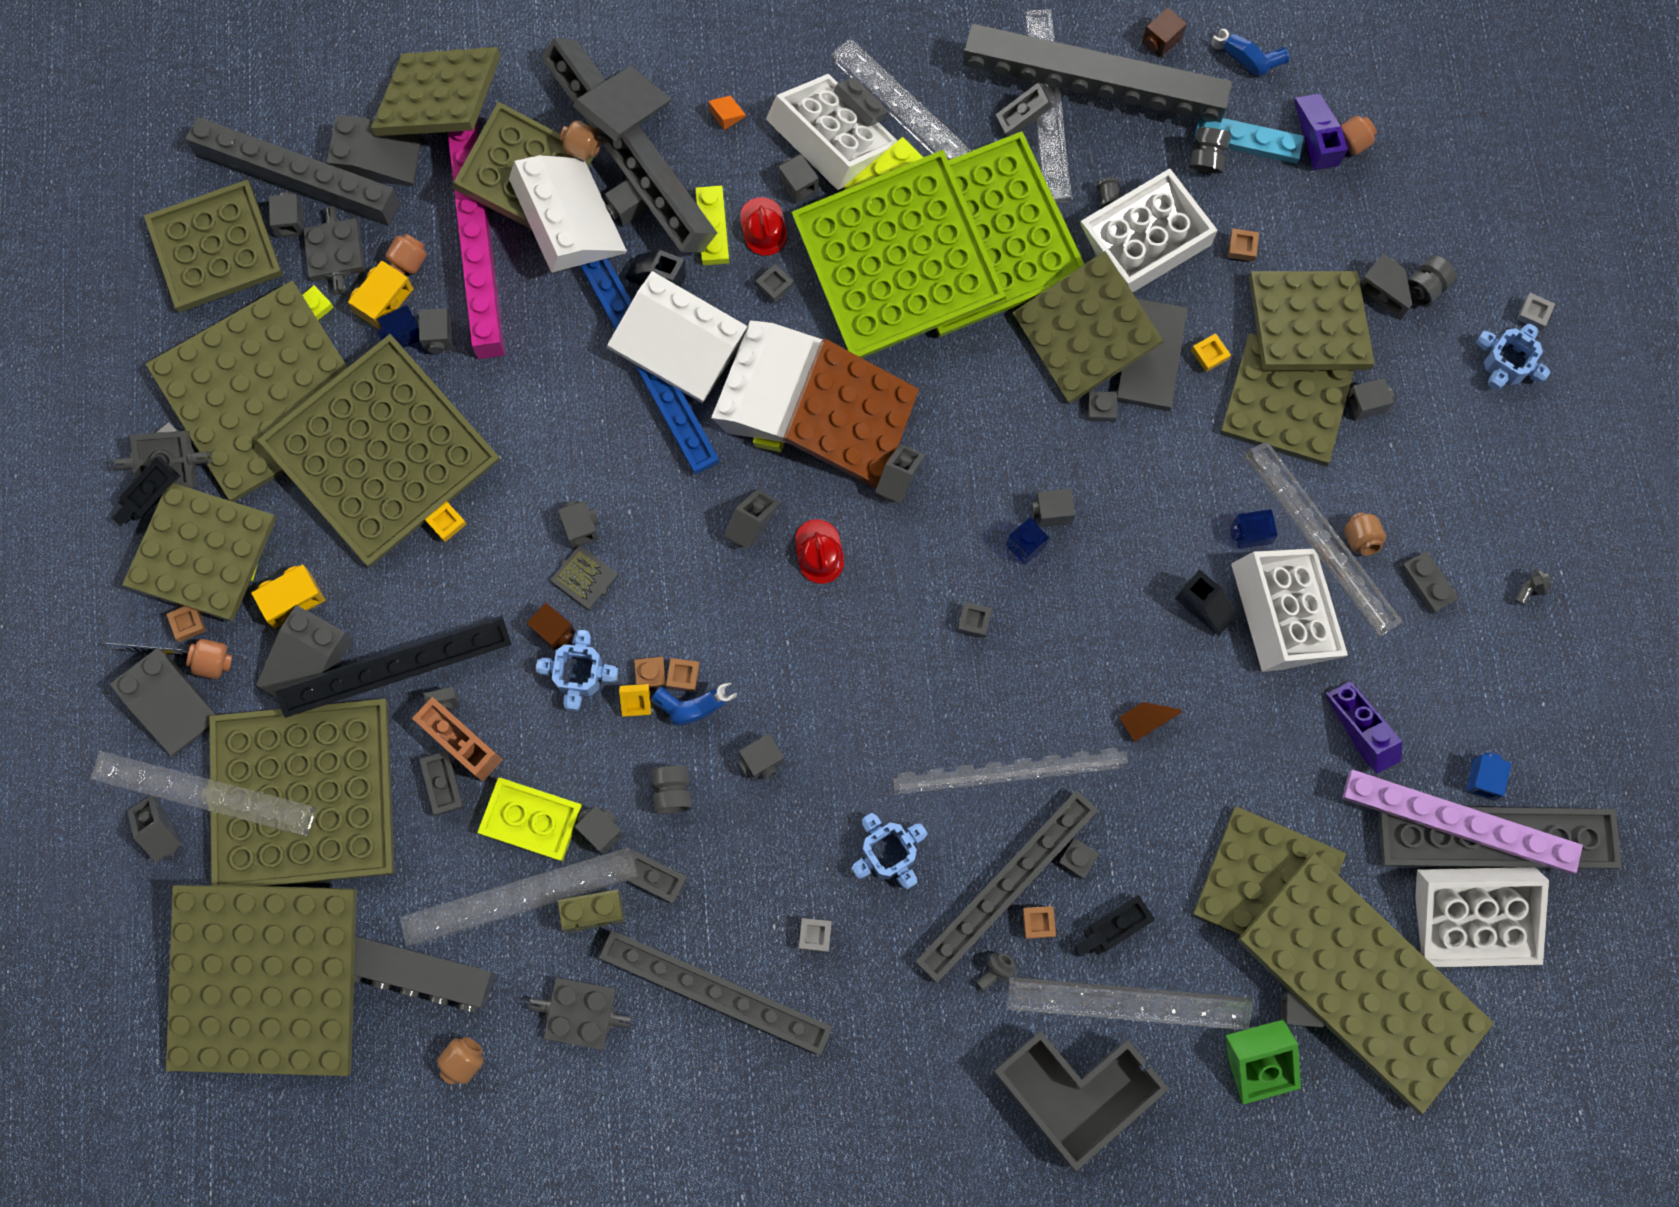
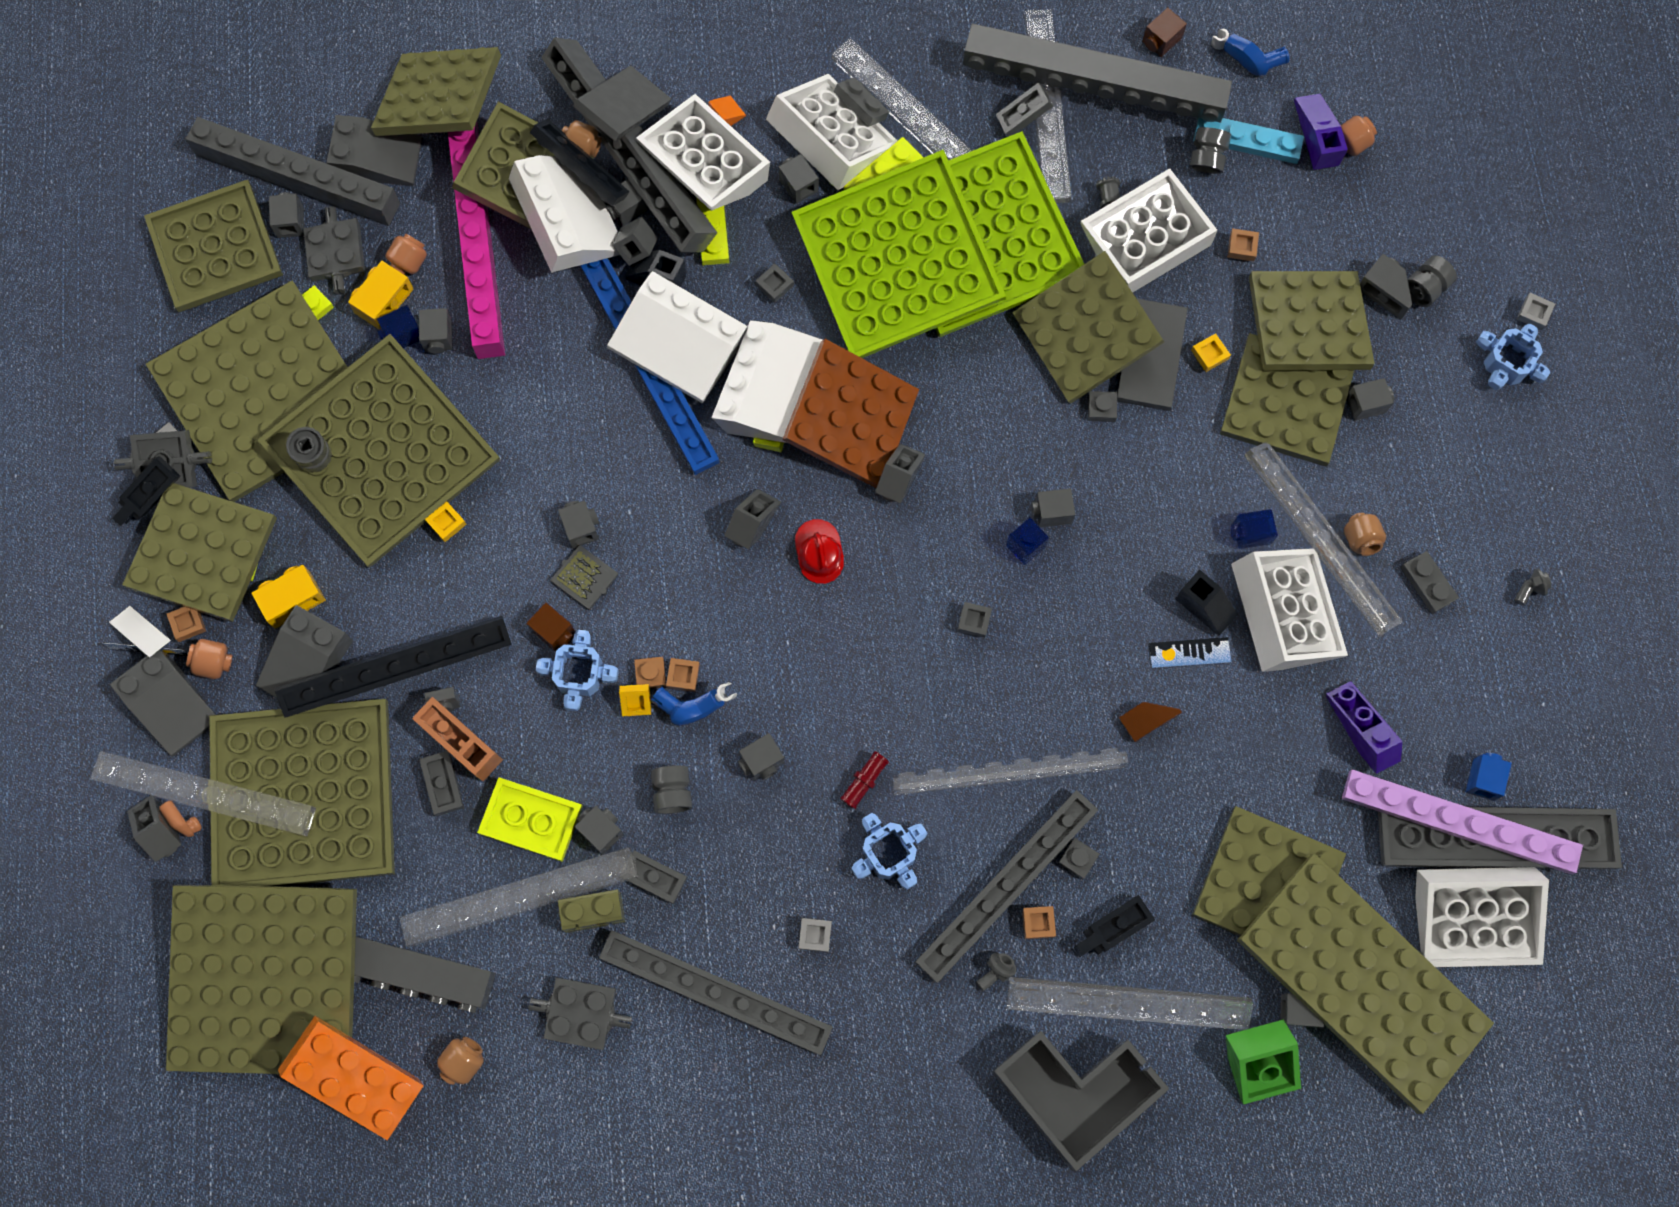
red piece [740,197,787,256] -> none
none -> white sticker [109,606,171,657]
none -> nougat arm [159,801,202,837]
none -> orange brick [278,1016,424,1140]
none -> dark grey wheel [286,427,332,473]
none -> black plate [530,119,630,206]
none -> dark grey brick [613,217,658,266]
none -> white slope [636,94,770,211]
none -> dark red pin [840,751,889,809]
none -> sticker [1149,637,1231,668]

